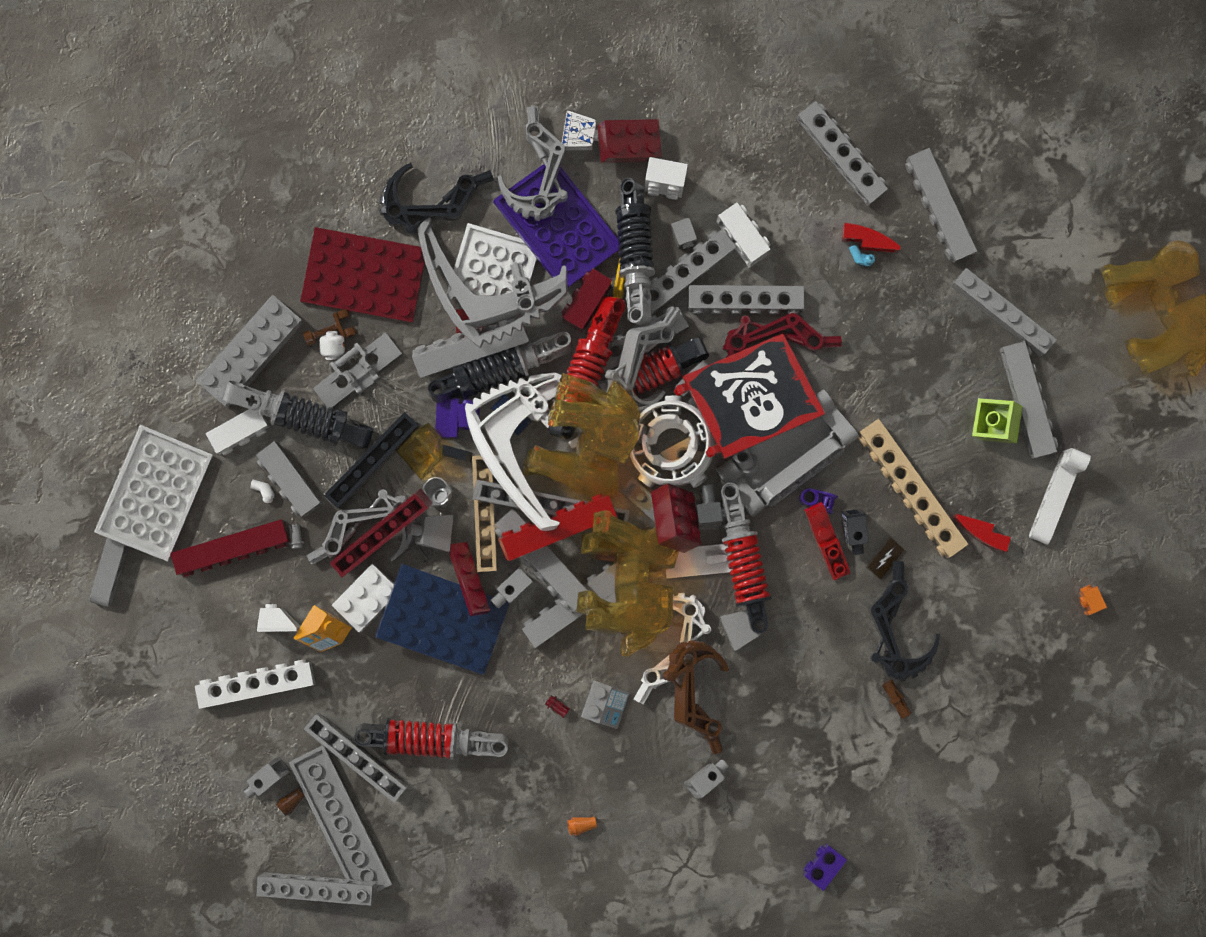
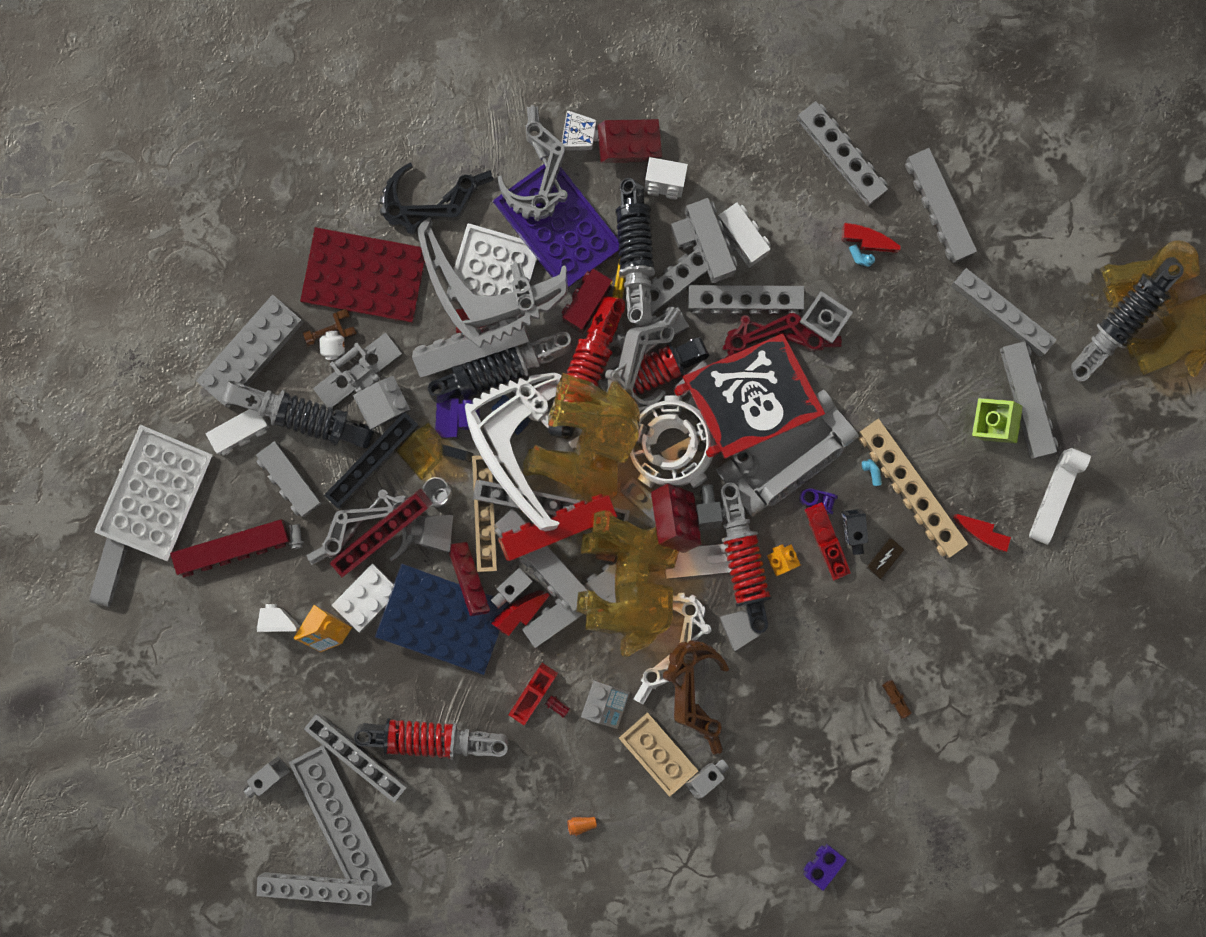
white brick [195,659,316,709] -> none
white arm [250,480,274,504] -> none
reddish brown cone [276,788,305,816] -> none
black piece [869,561,940,682] -> none
orange brick [1079,584,1107,615] -> none
none -> light grey slope [353,376,410,430]
none -> red slope [491,590,550,636]
none -> red slope [509,663,558,725]
none -> tan plate [619,712,698,797]
none -> light grey brick [685,198,738,284]
none -> light orange brick [767,544,801,576]
none -> light grey slope [800,291,853,343]
none -> medium azure arm [861,459,882,486]
none -> black piece [1071,257,1184,381]

